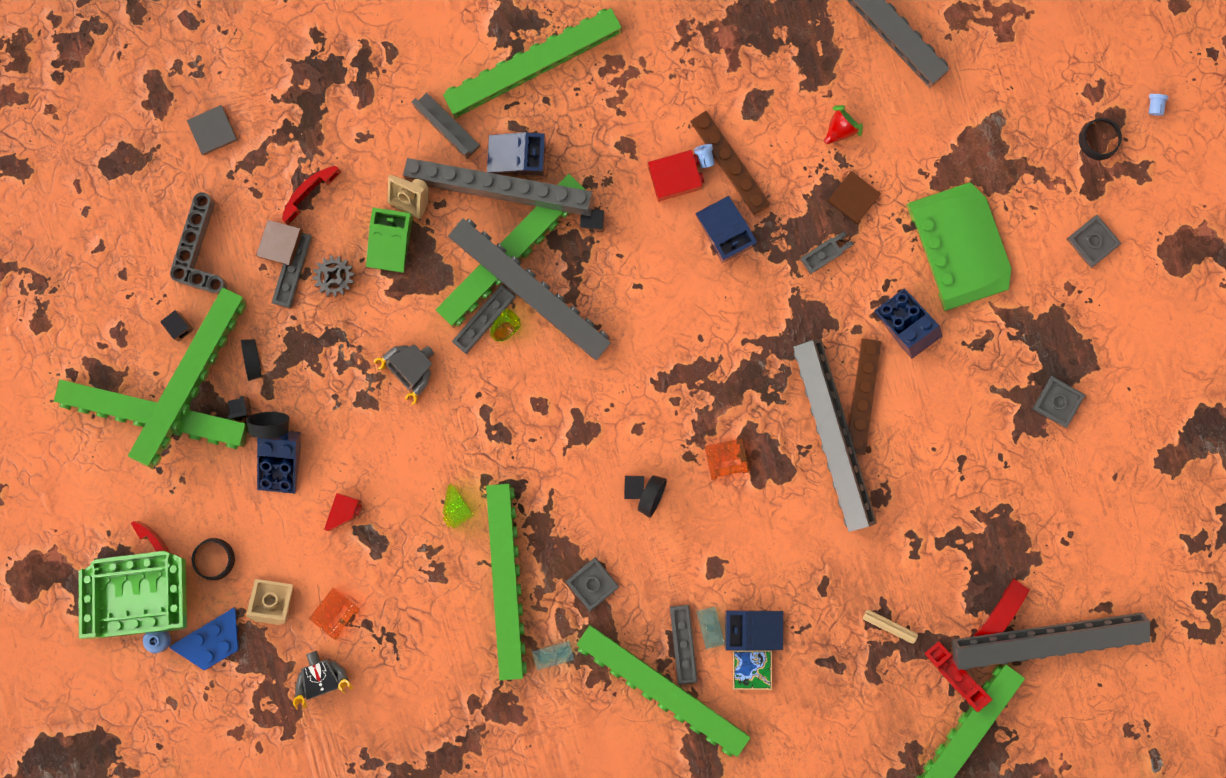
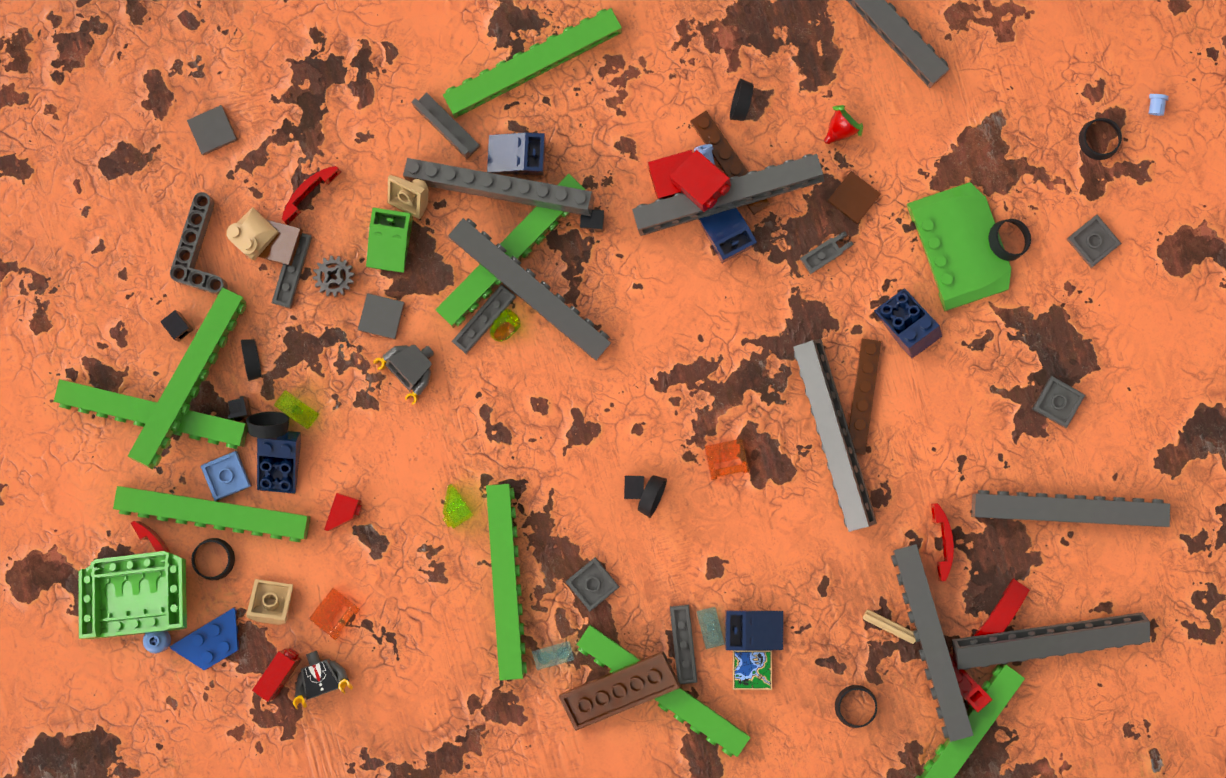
none -> bright green brick [113,486,311,542]
none -> medium blue tile [201,451,251,501]
none -> tan slope [227,207,279,261]
none -> red brick [252,648,302,702]
none -> clear neon green slope [274,390,320,429]
none -> dark grey tile [358,293,405,339]
none -> reddish brown plate [559,651,681,731]
none -> dark grey brick [632,154,824,236]
none -> red brick [670,150,731,212]
none -> black tyre [730,79,754,121]
none -> black tyre [835,685,877,728]
none -> dark grey brick [891,544,974,742]
none -> red slope [931,503,954,581]
none -> dark grey brick [971,490,1170,527]
none -> black tyre [988,219,1031,261]

